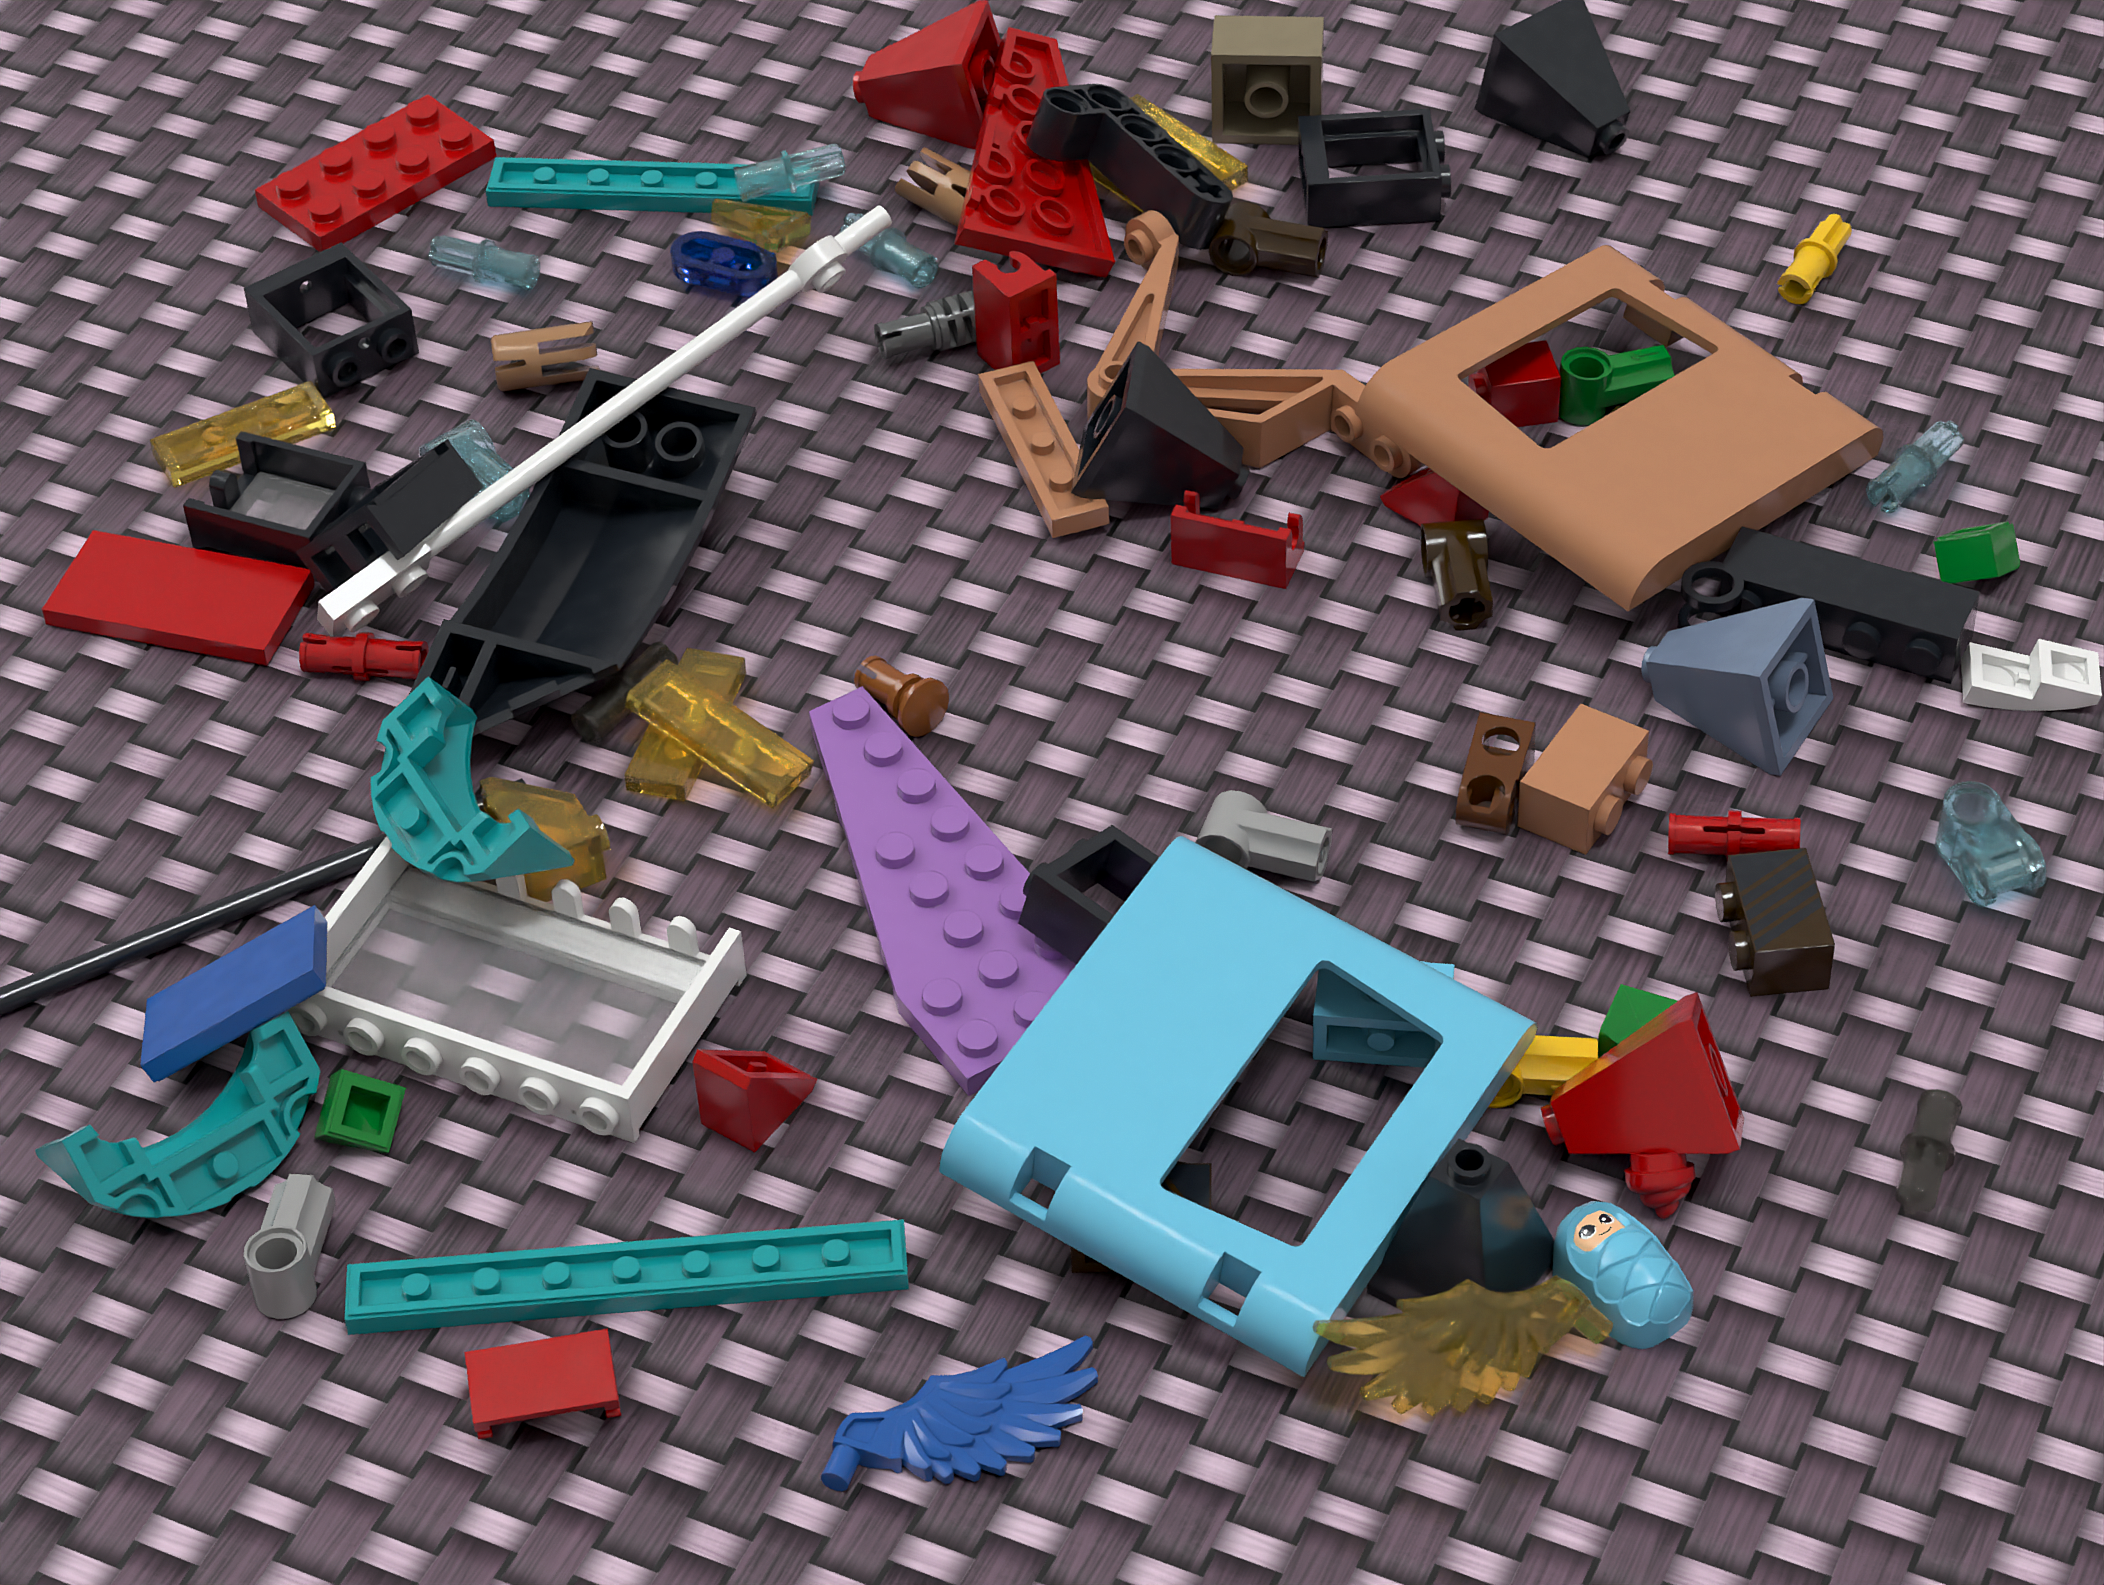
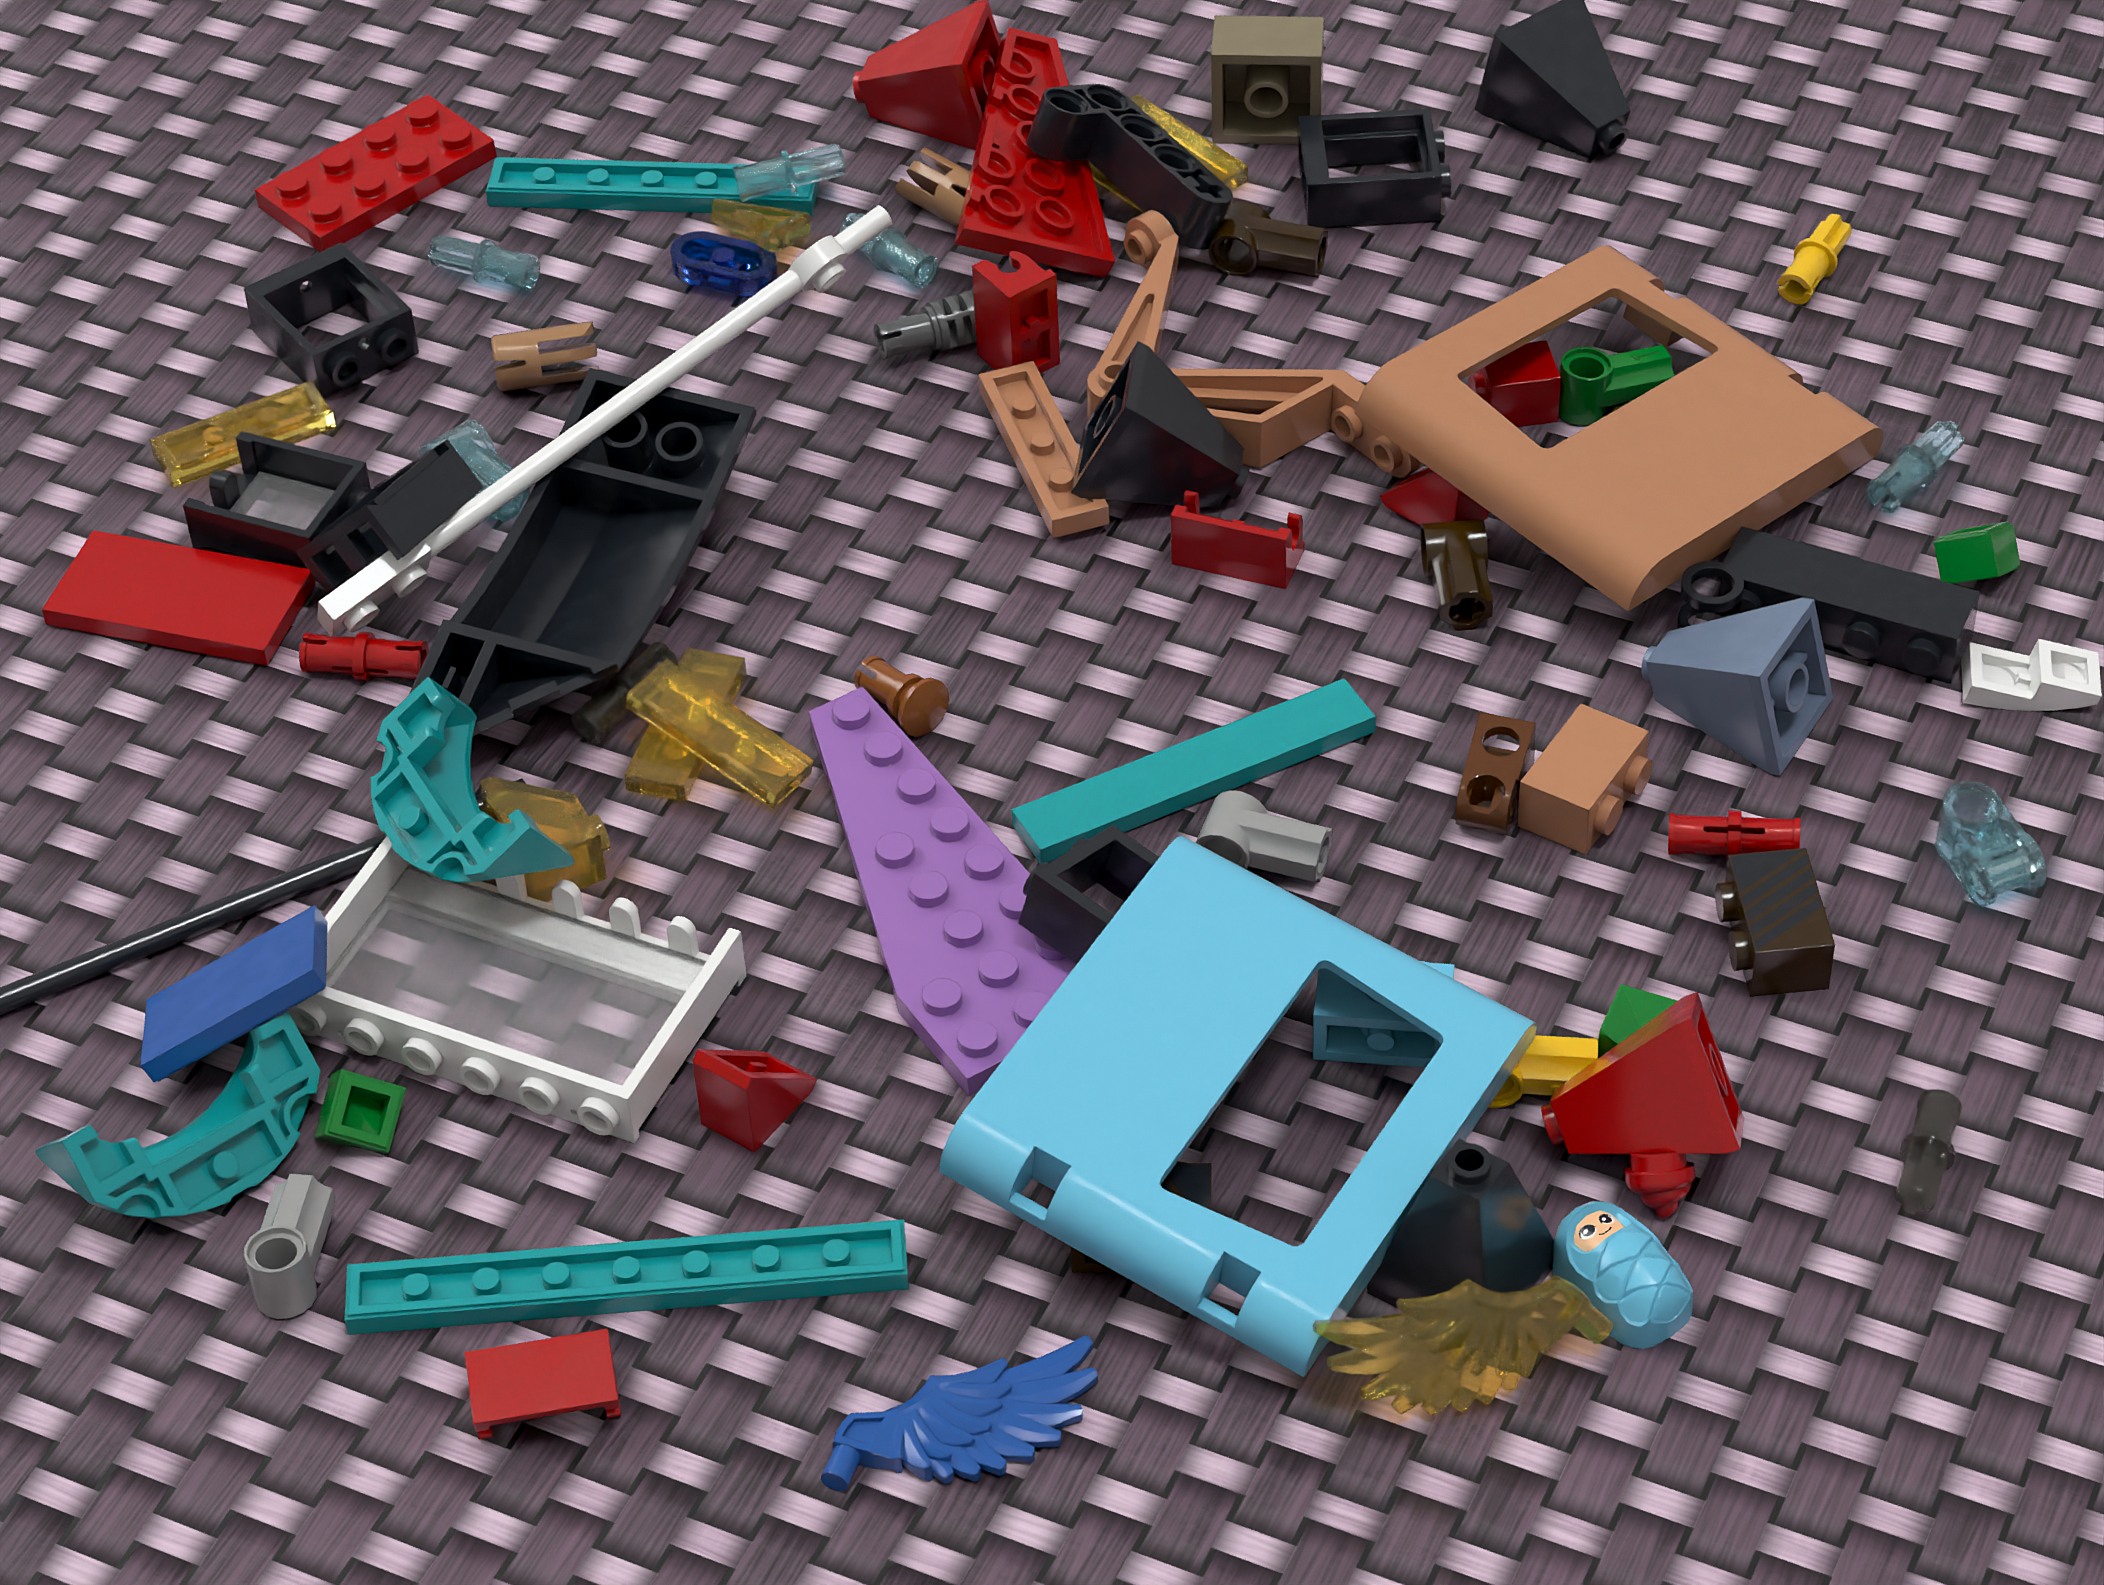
none -> teal tile [1011,678,1376,864]

